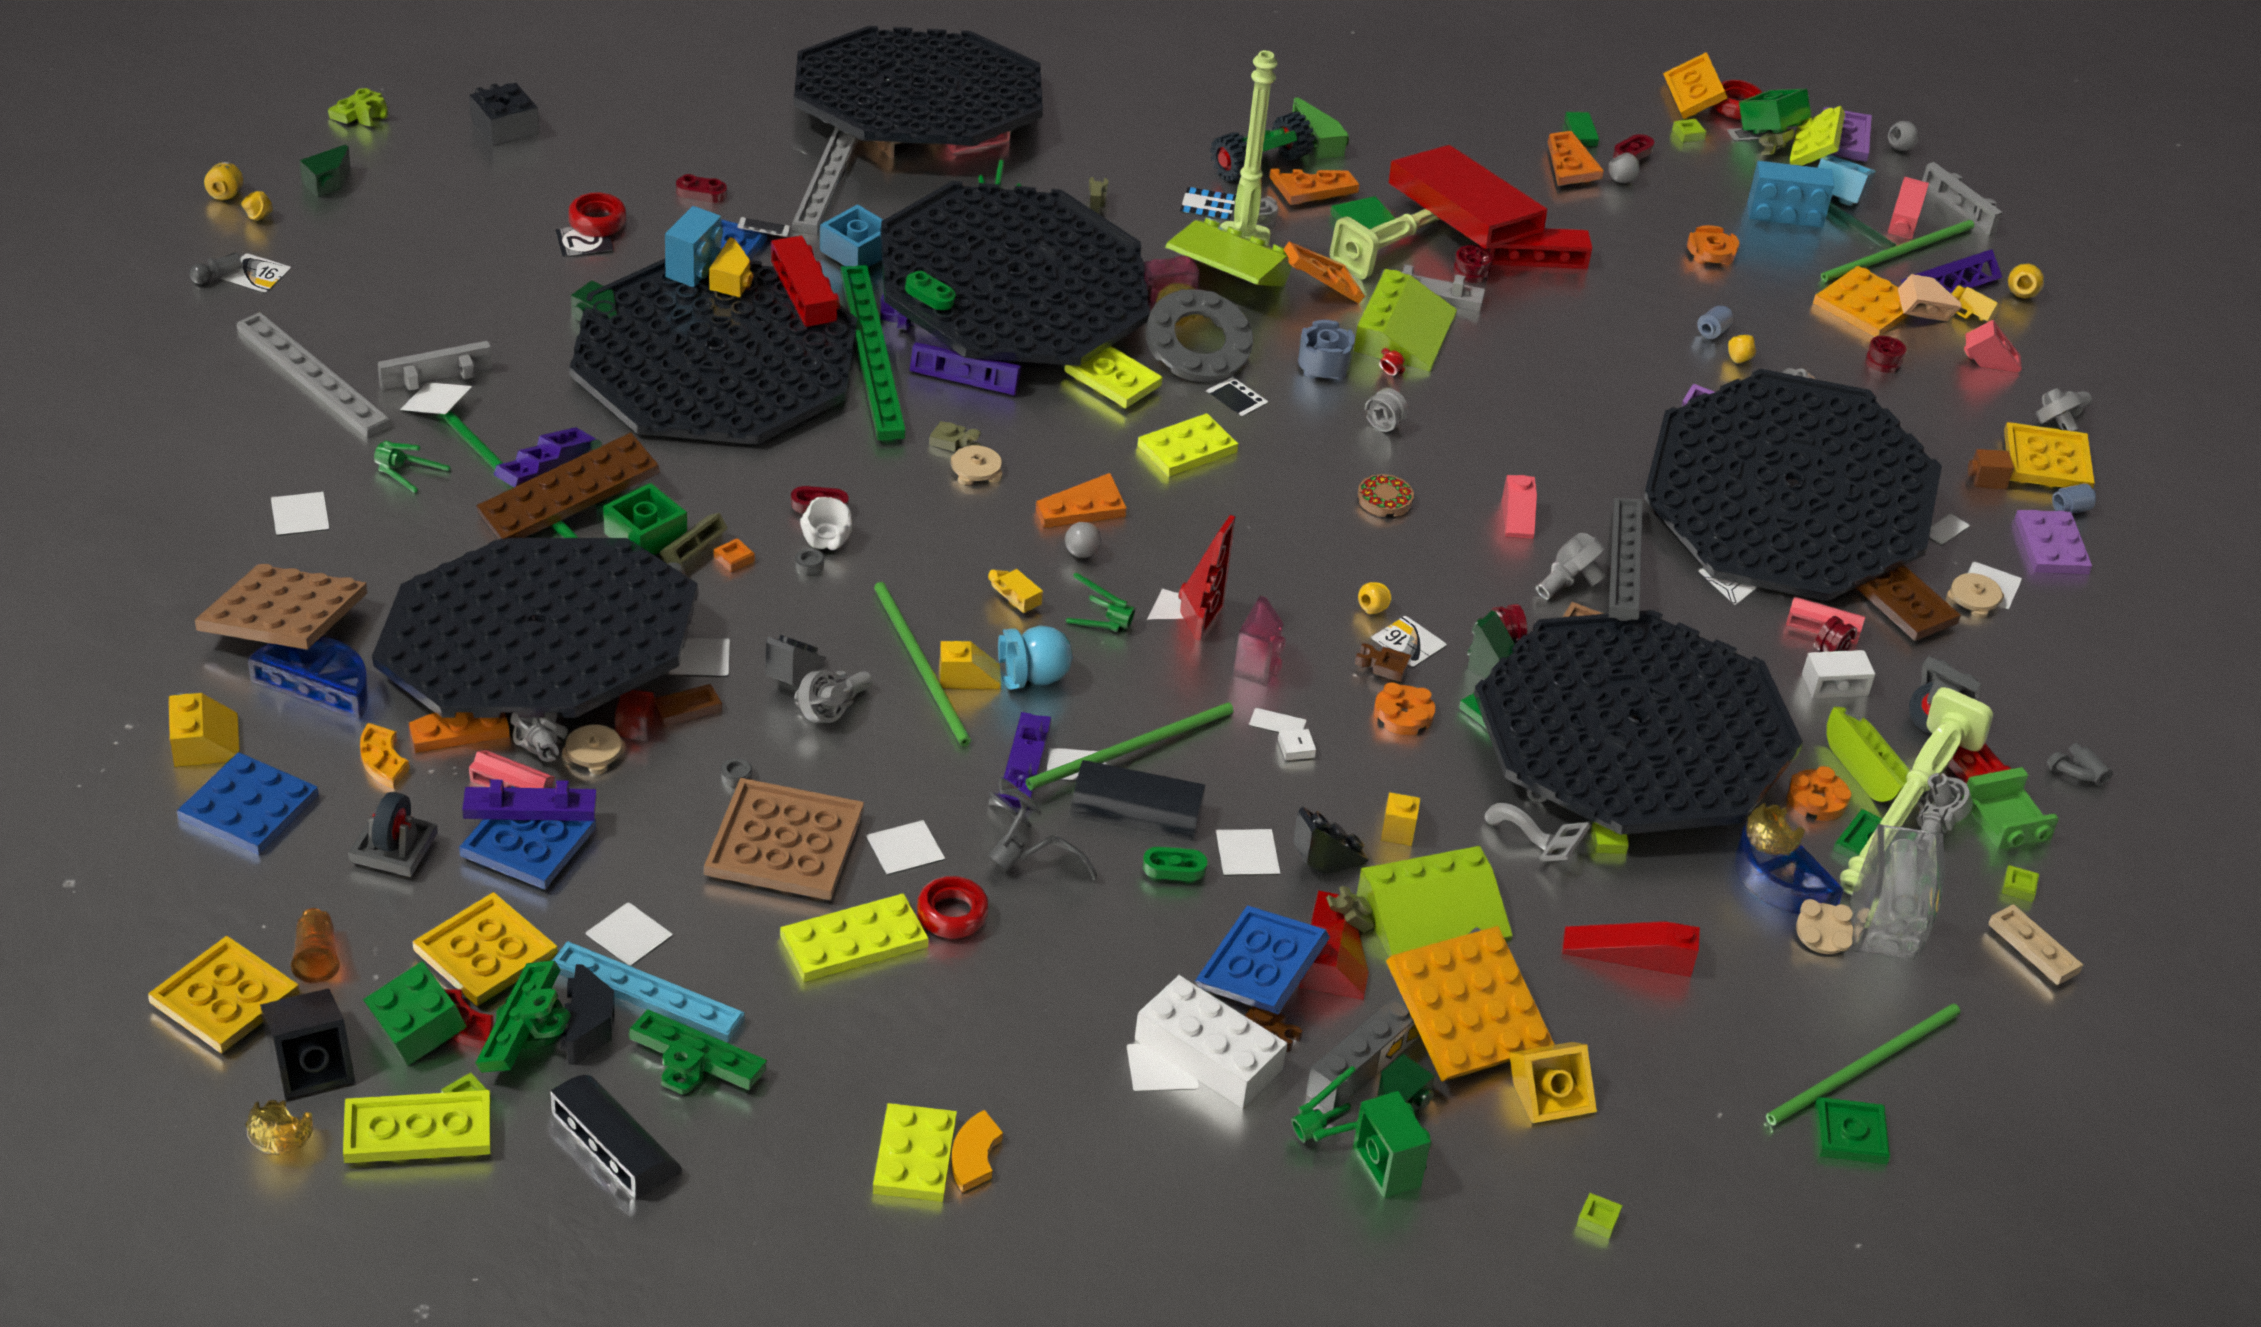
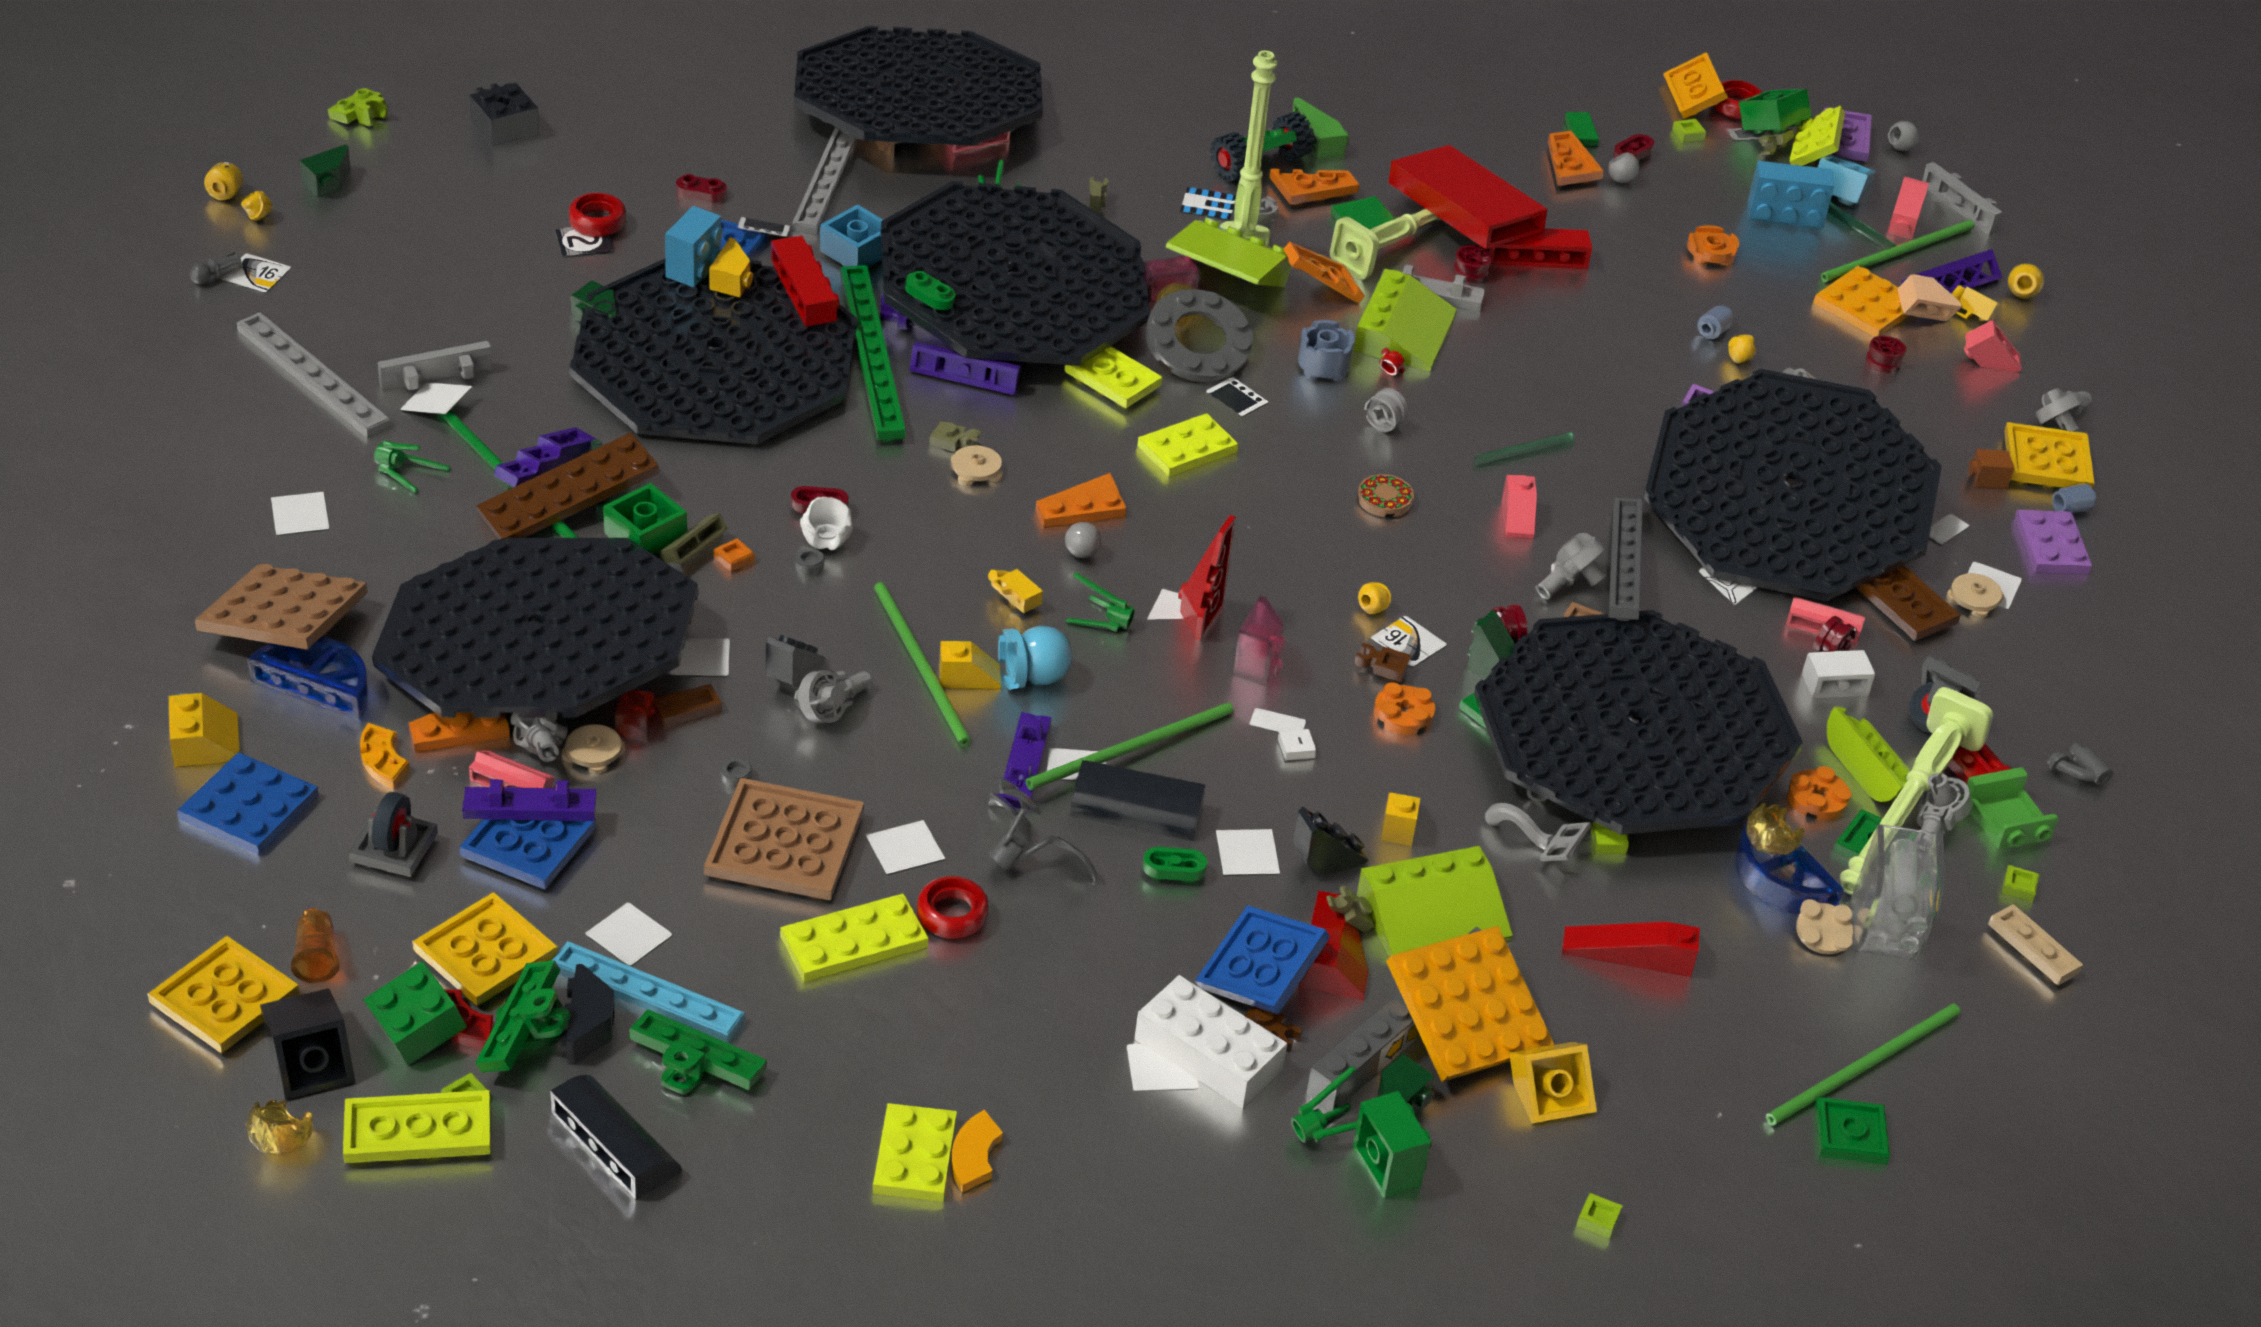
none -> clear green bar [1474,432,1574,466]

